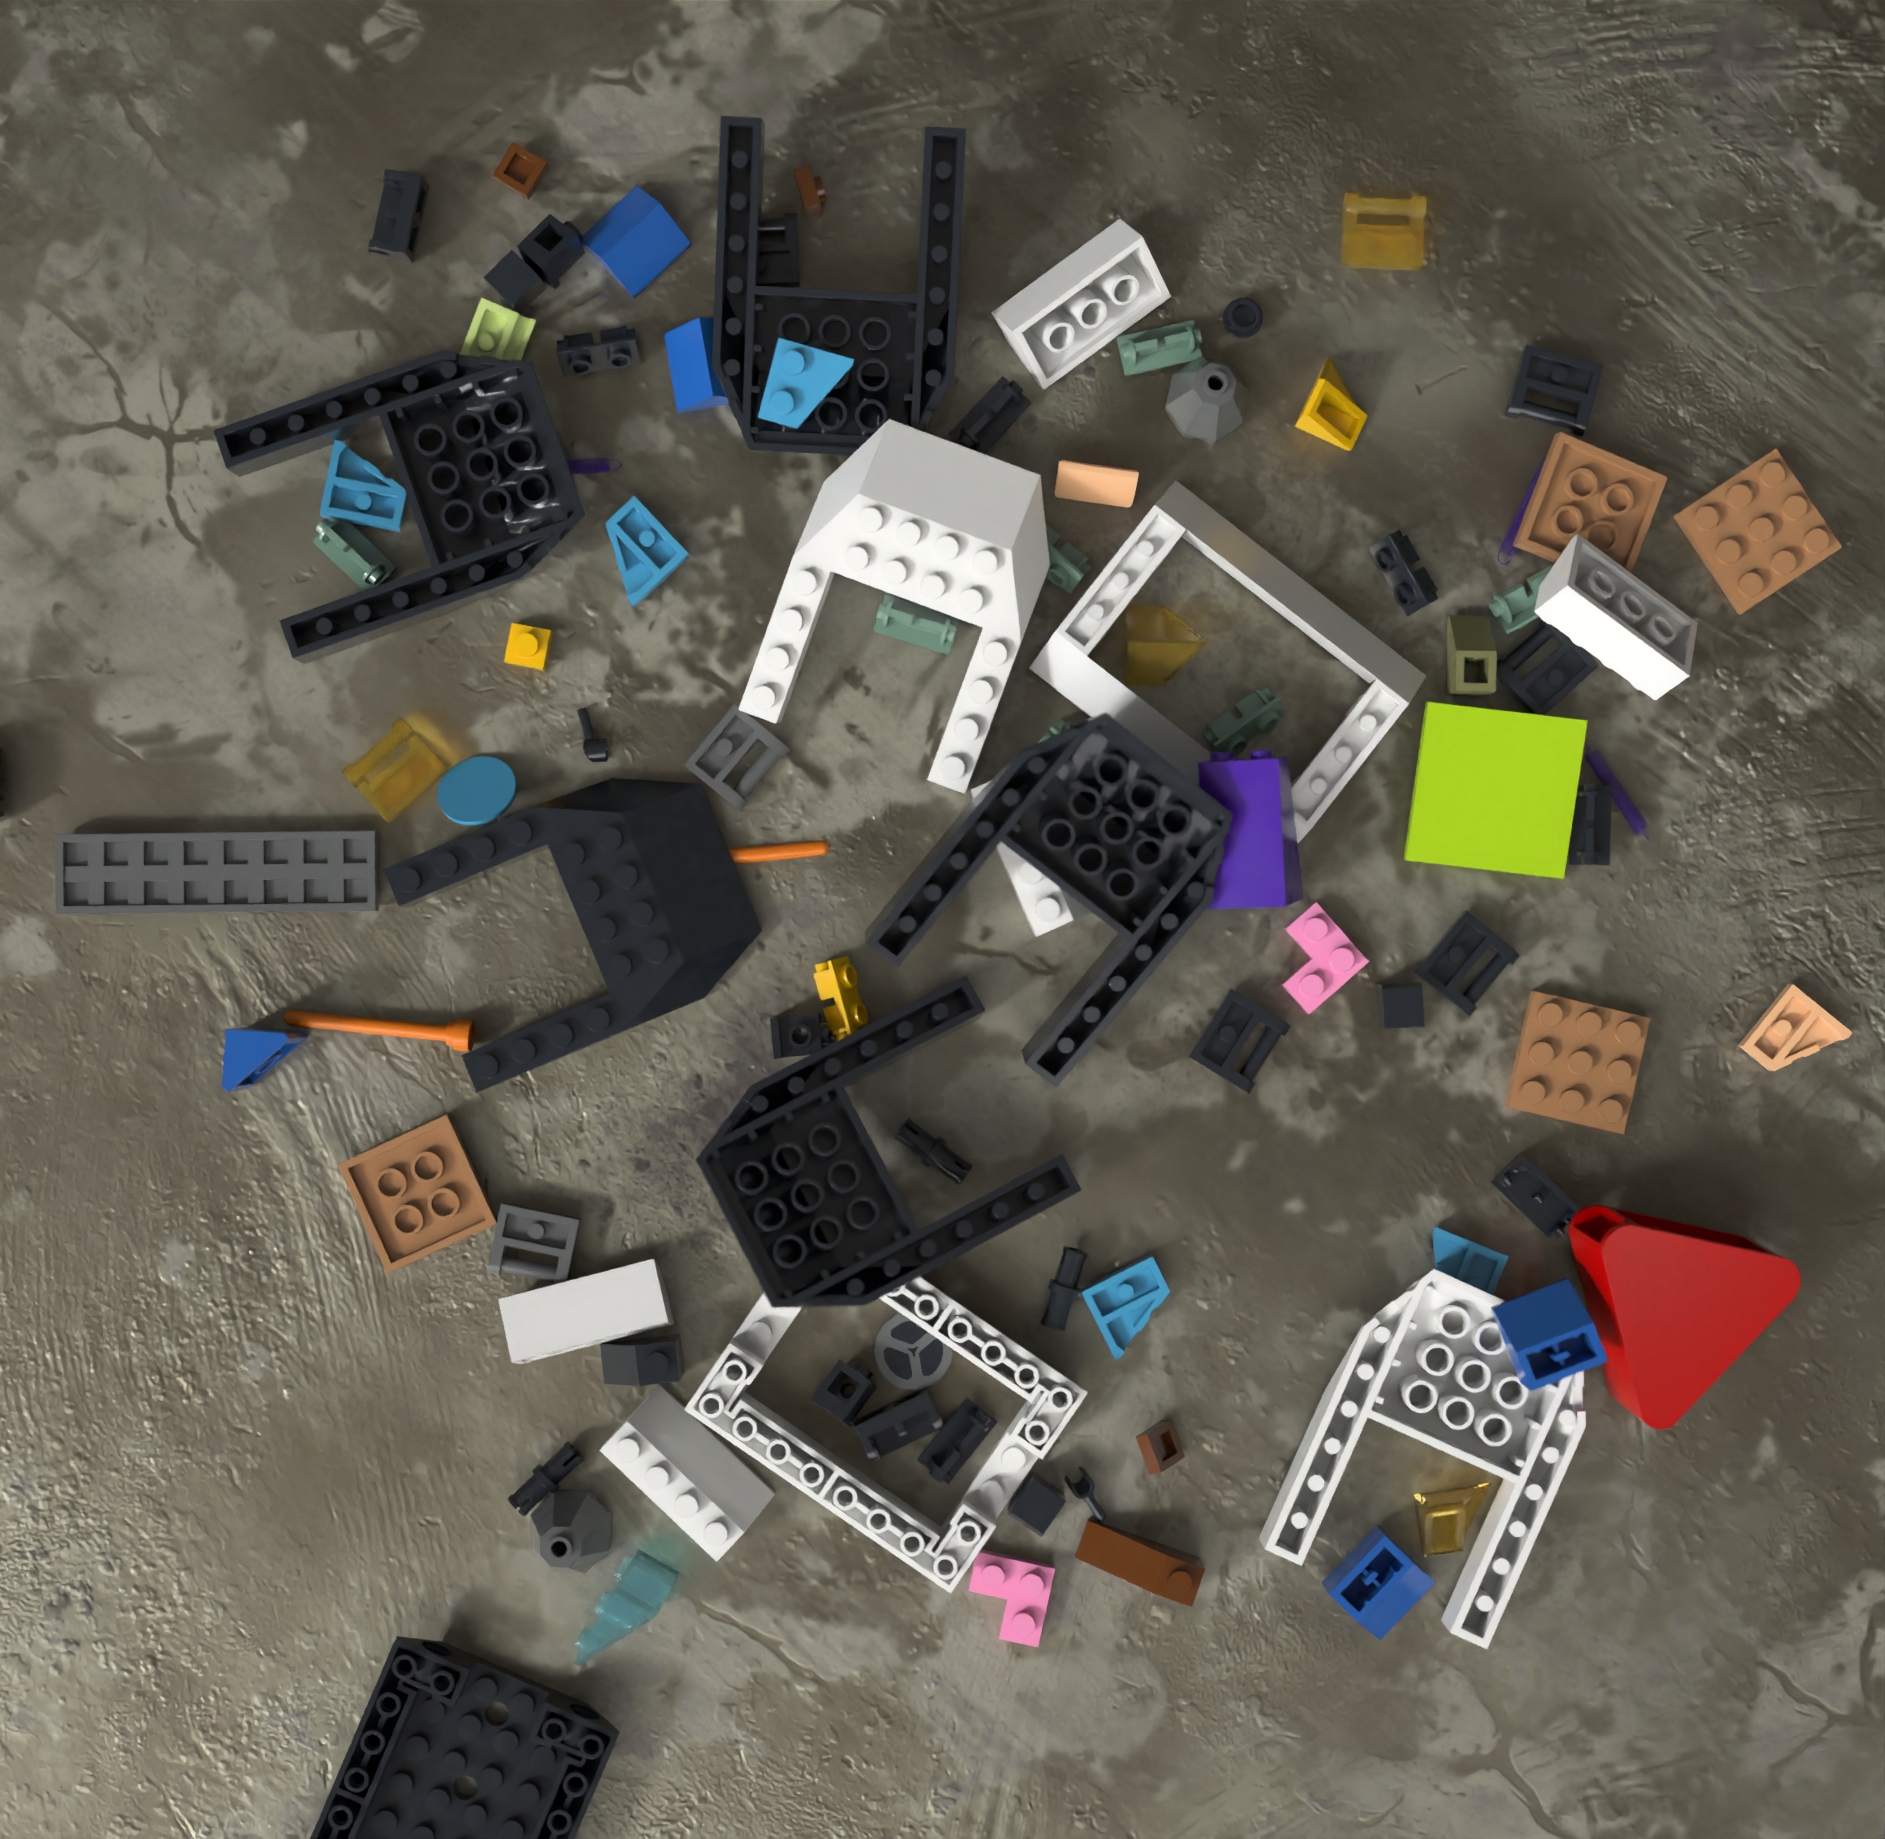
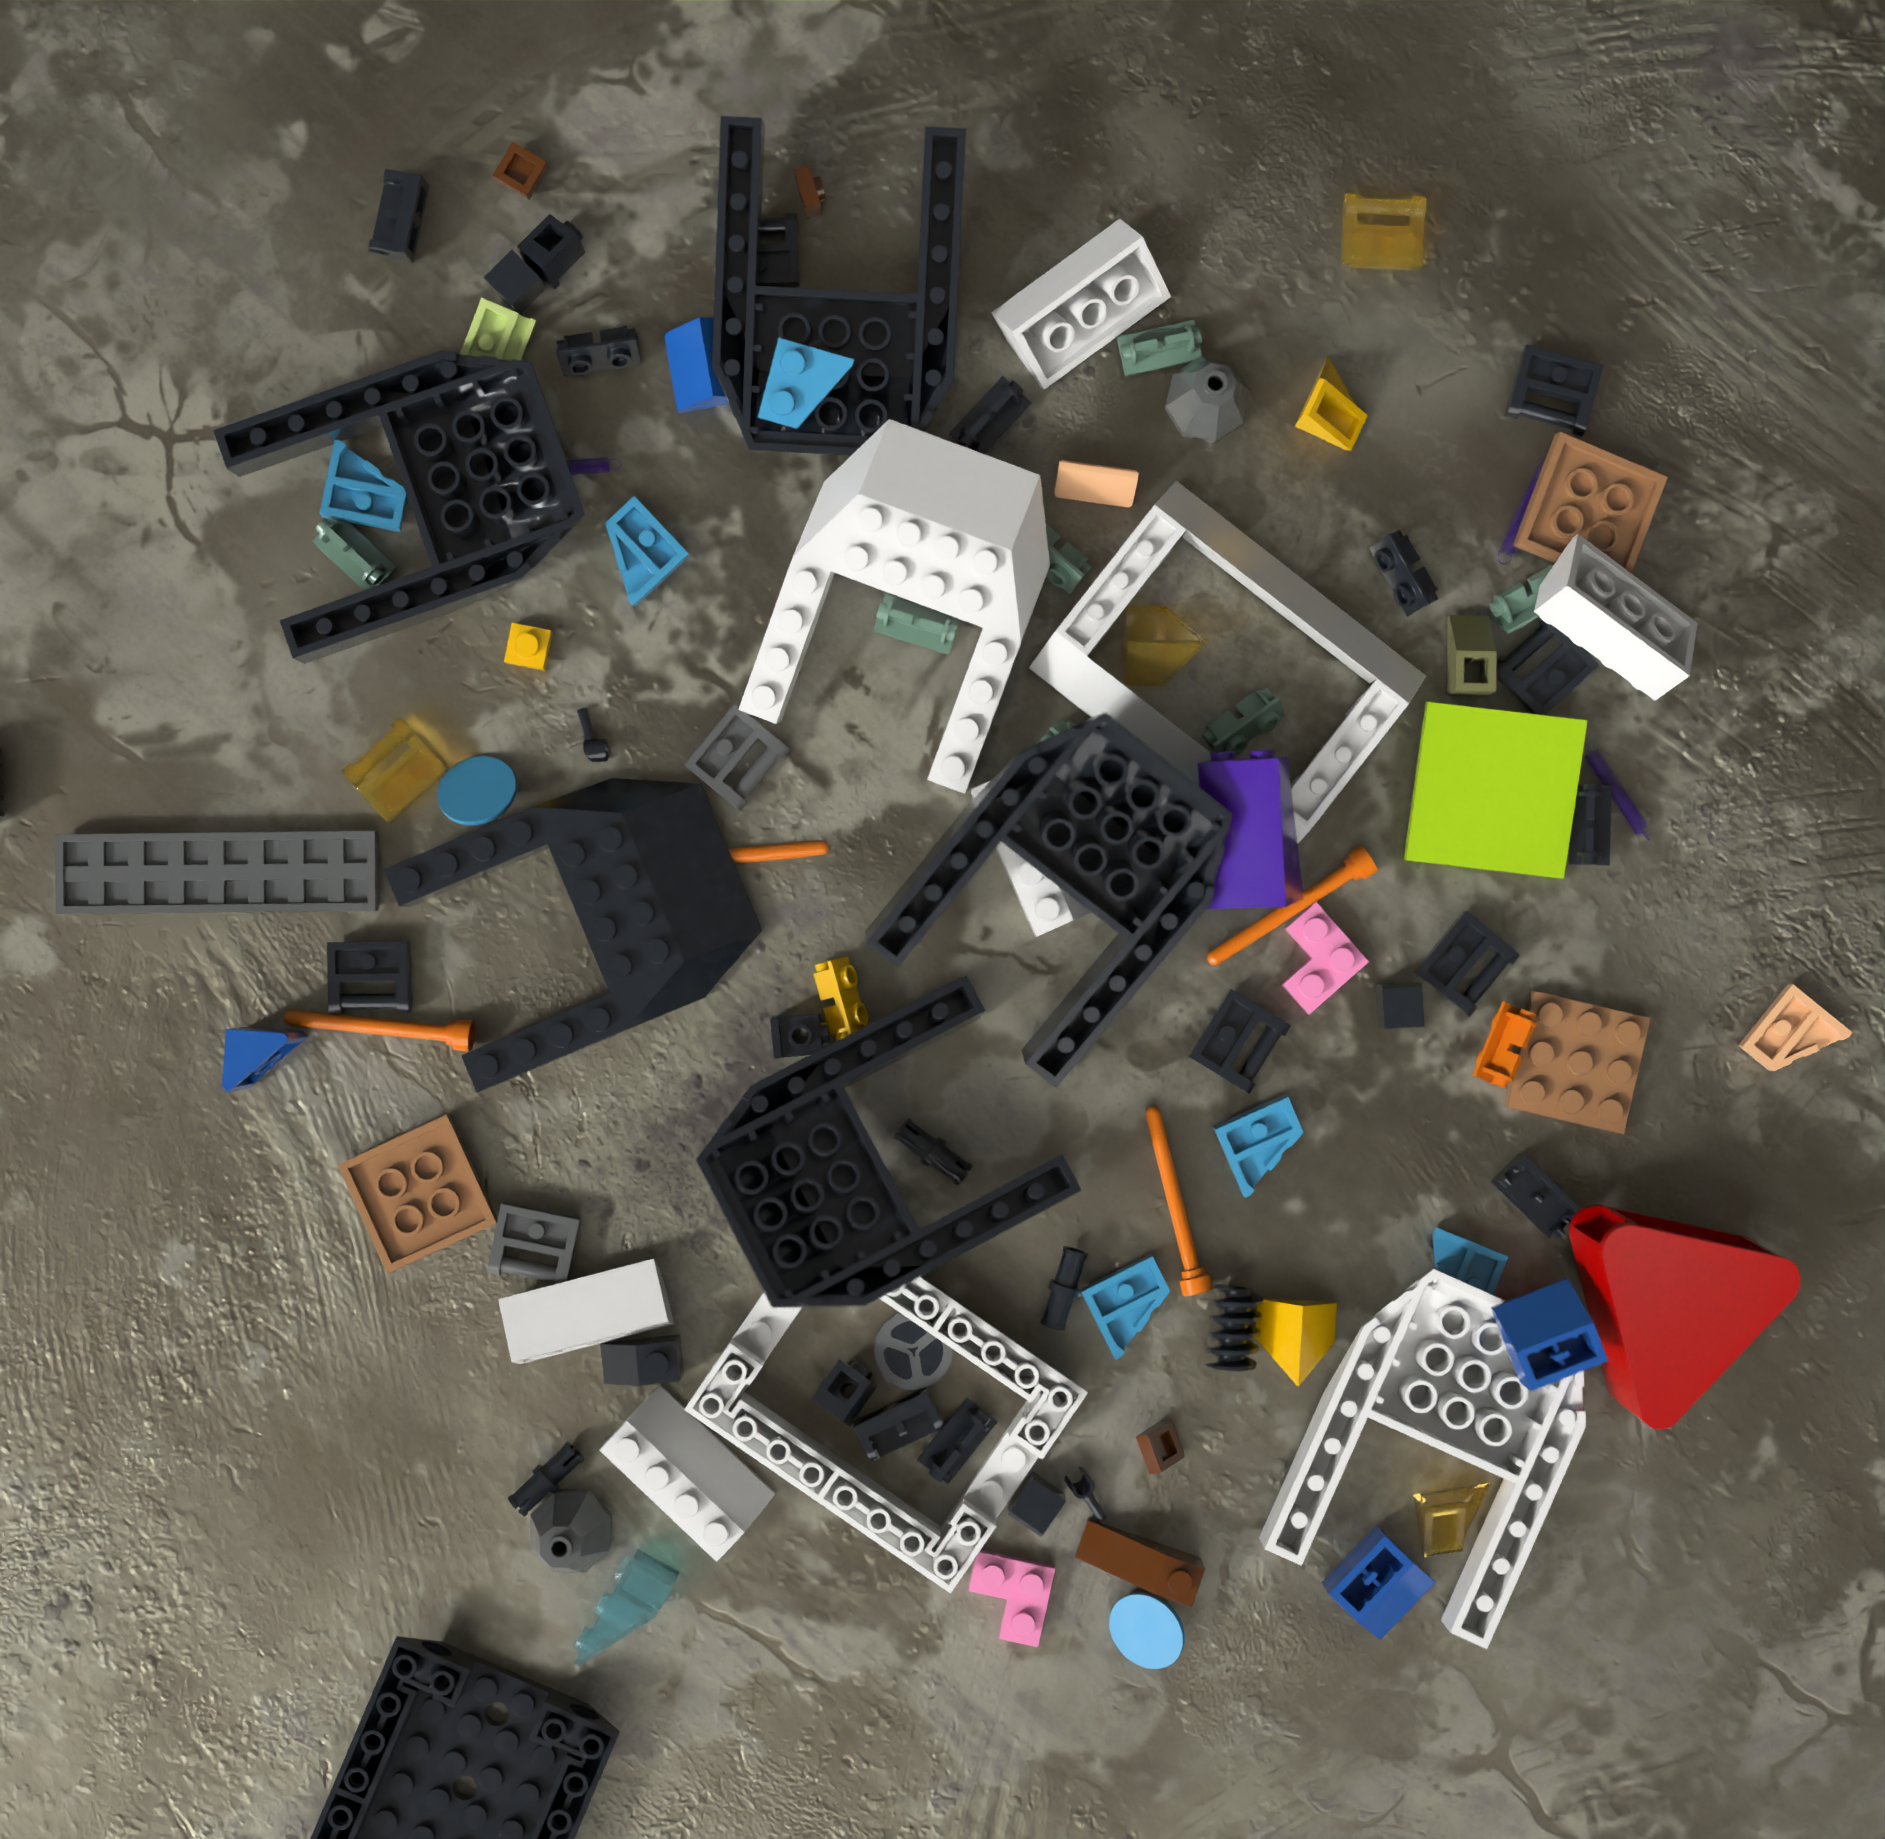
blue slope [581,186,692,298] -> none
black plate [1223,298,1263,339] -> none
medium nougat plate [1673,448,1842,615] -> none
none -> black plate [327,941,413,1014]
none -> piece [1109,1592,1185,1669]
none -> orange piece [1145,1106,1214,1297]
none -> black piece [1205,1284,1264,1372]
none -> orange piece [1207,845,1378,965]
none -> dark azure wing [1213,1094,1304,1198]
none -> yellow slope [1255,1298,1337,1387]
none -> orange hinge [1472,1001,1537,1089]

